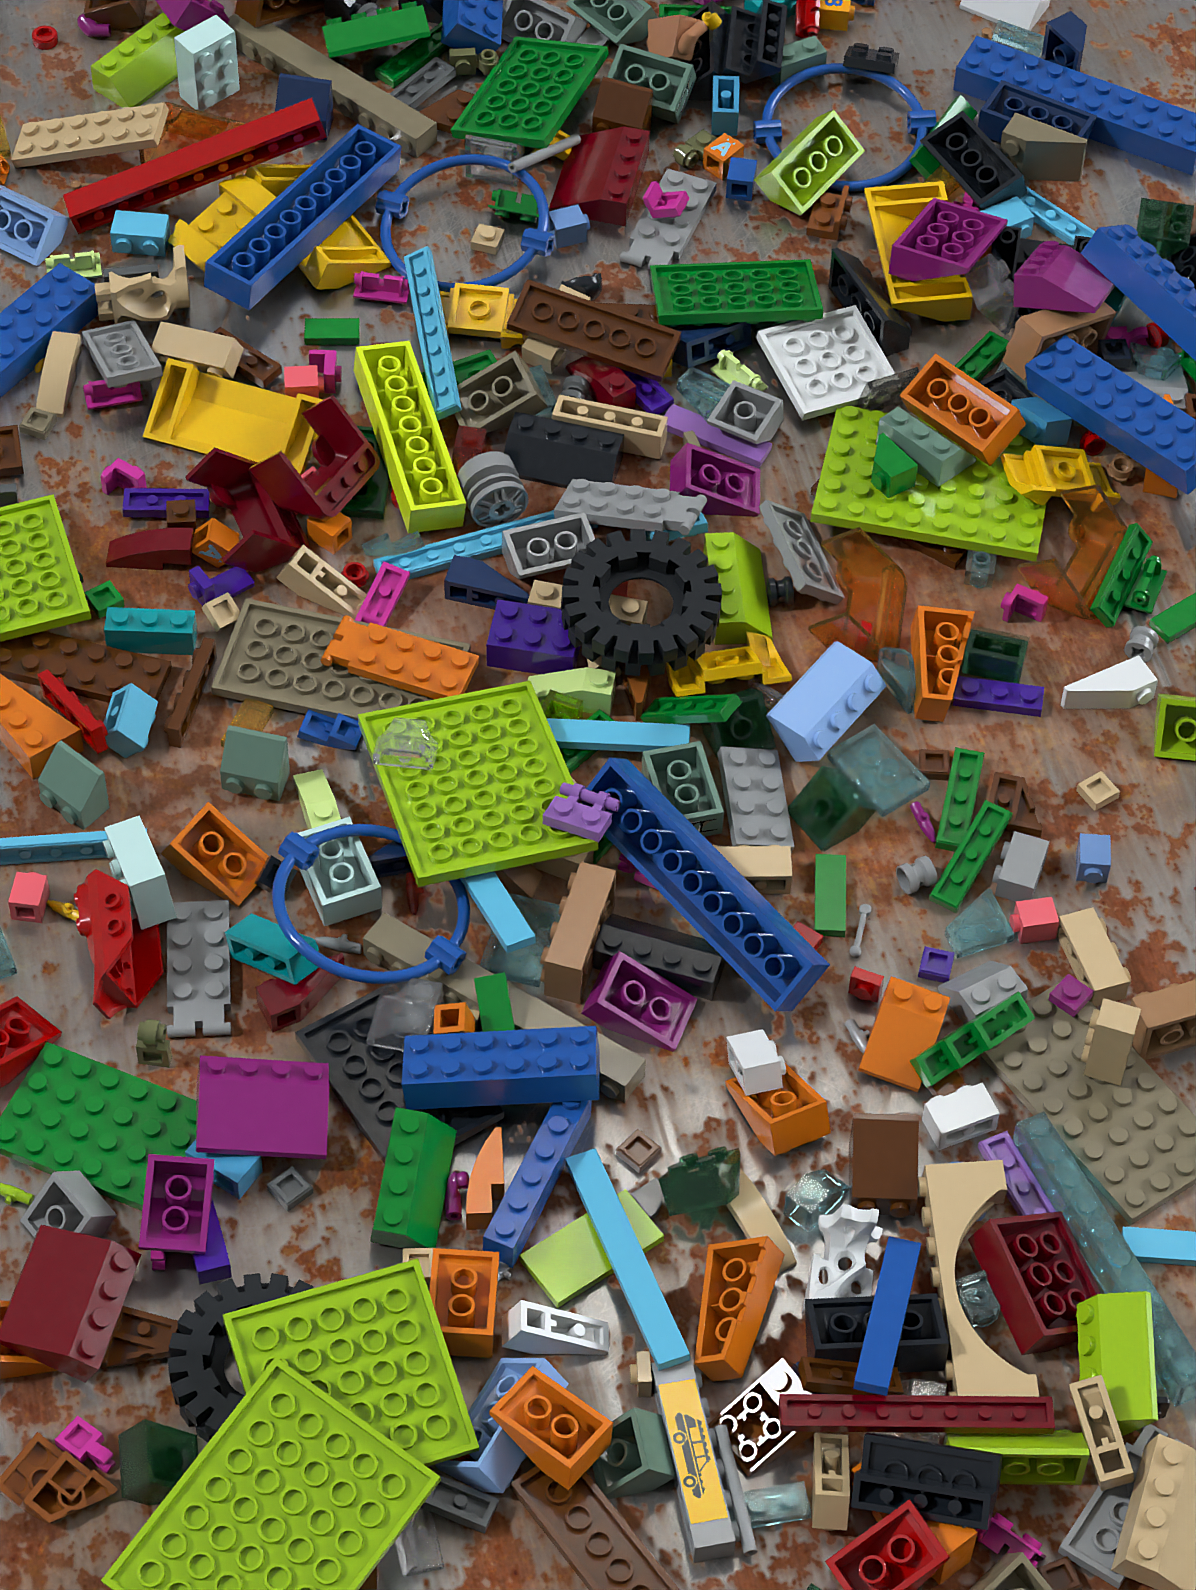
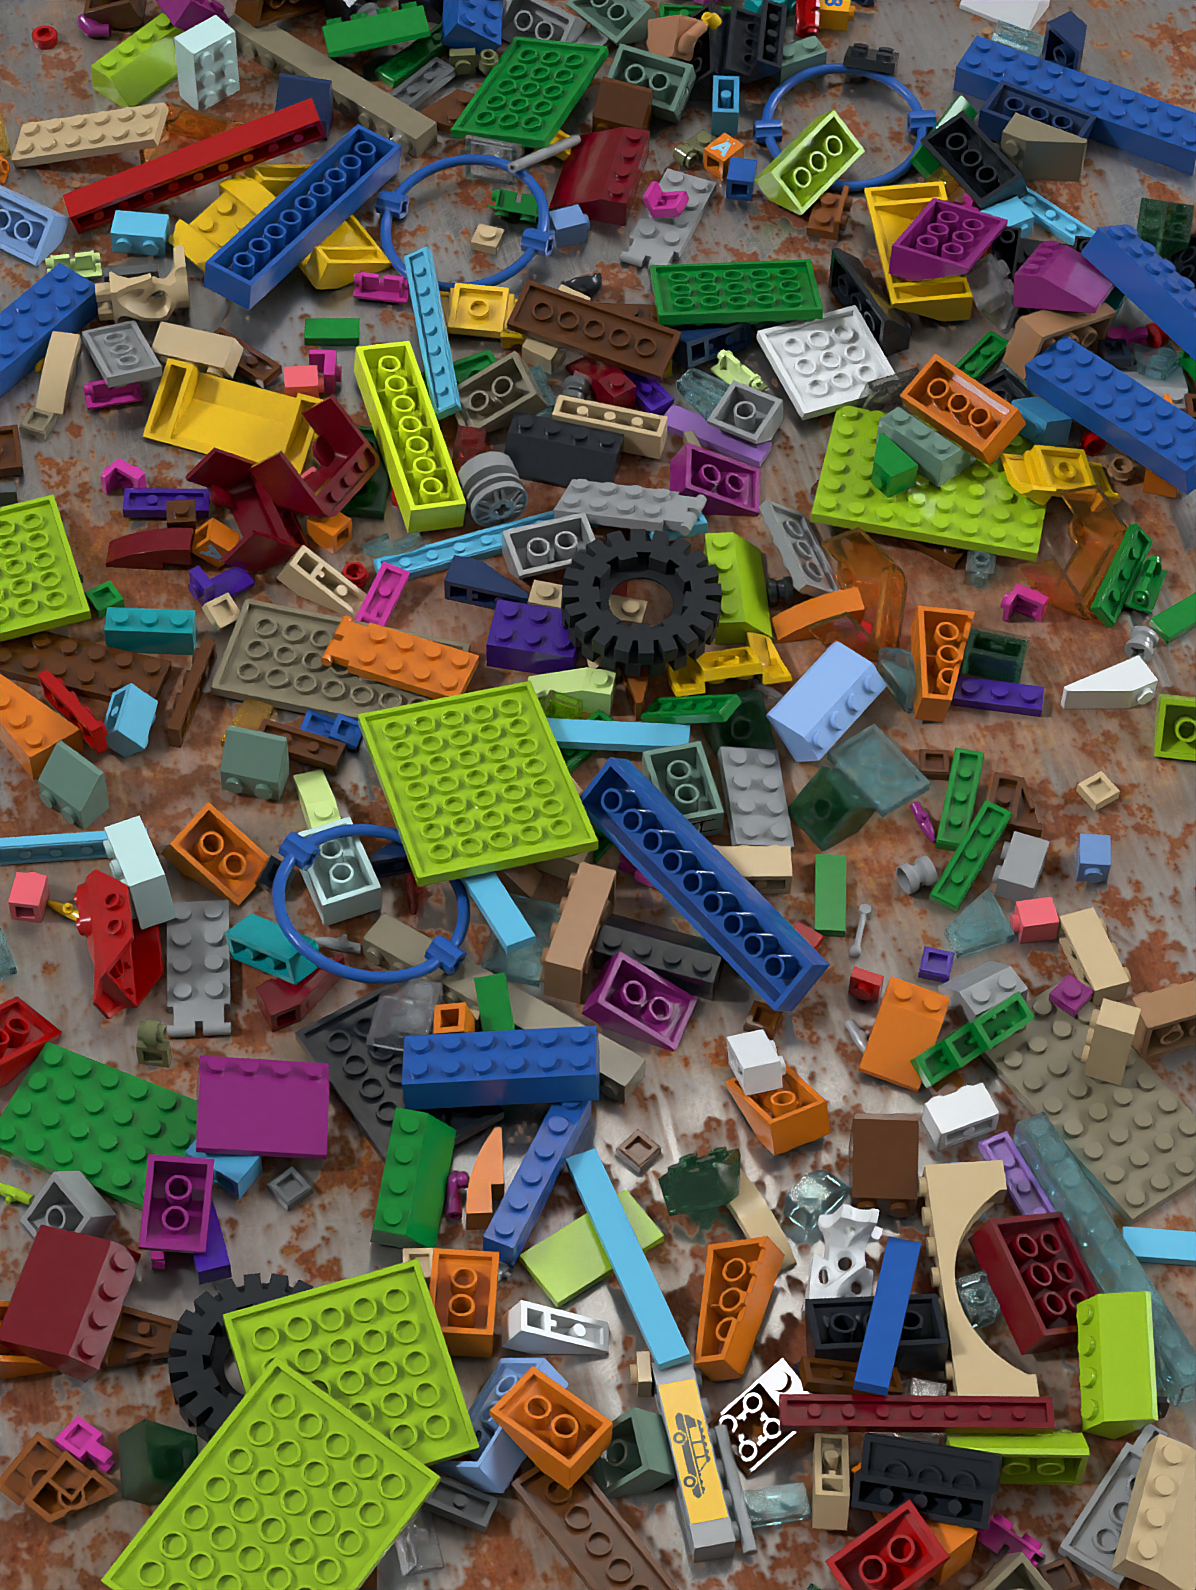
clear slope [372,717,438,770] -> none
medium lavender plate [543,782,621,842] -> none
tile [631,1177,663,1220] -> none
tan slope [1069,1375,1134,1491] -> none
none -> reddish brown plate [257,718,347,773]
none -> reddish brown tile [743,1000,784,1040]
none -> orange slope [771,587,865,644]

